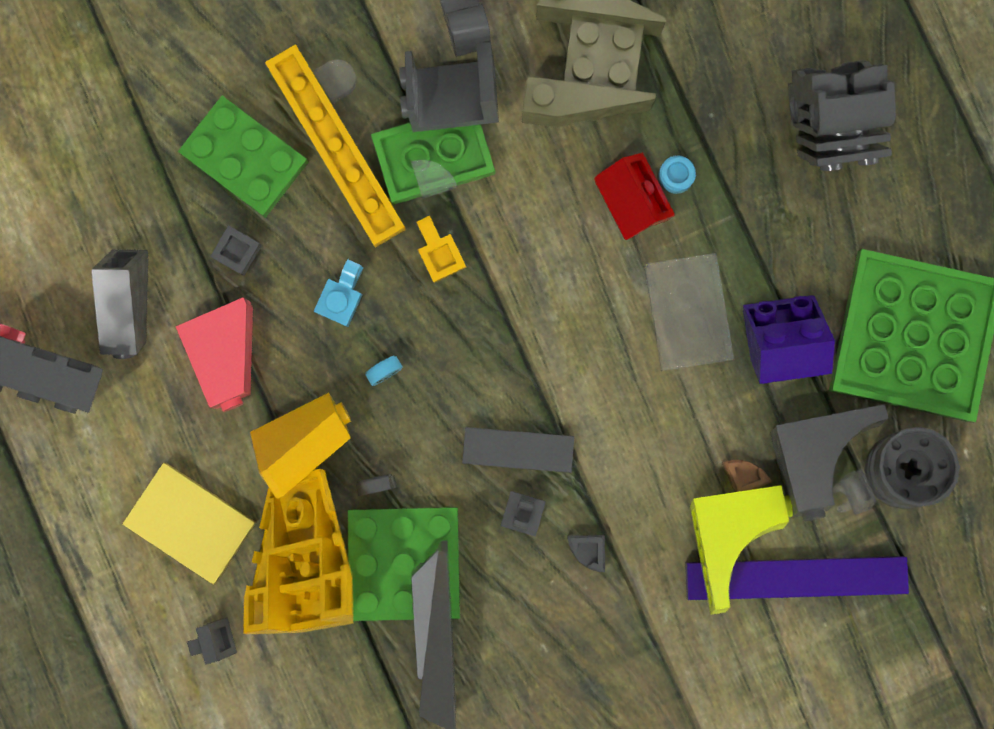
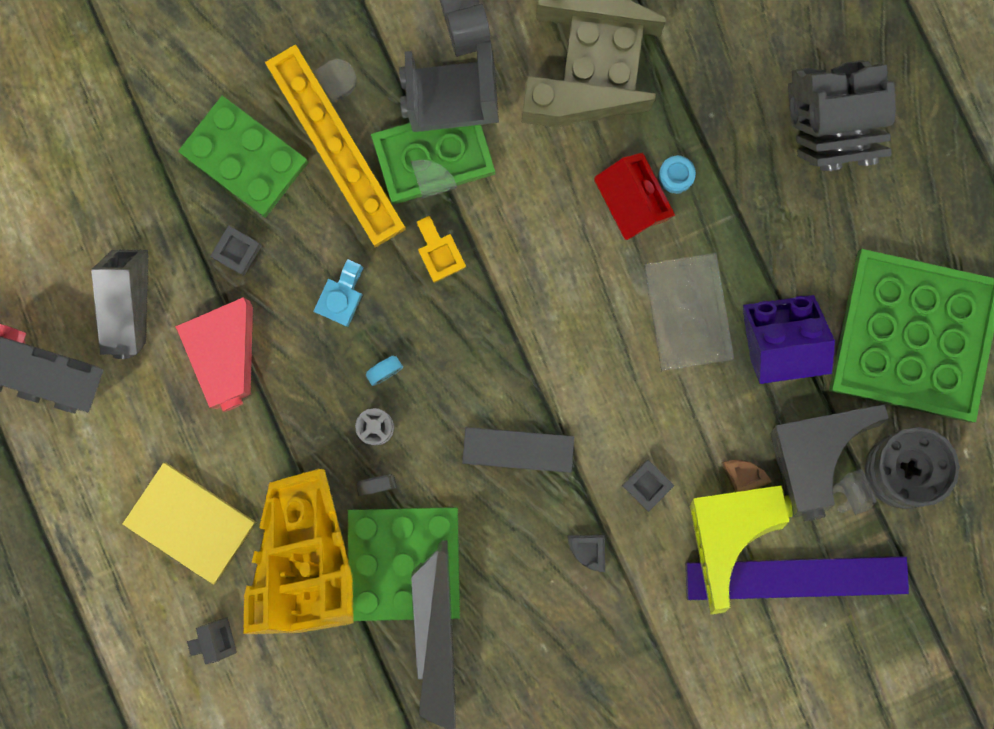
yellow slope [250,392,351,499] -> none
dark grey tile [500,491,546,537] -> none
none -> light grey wheel [355,408,394,446]
none -> dark grey plate [621,460,675,512]

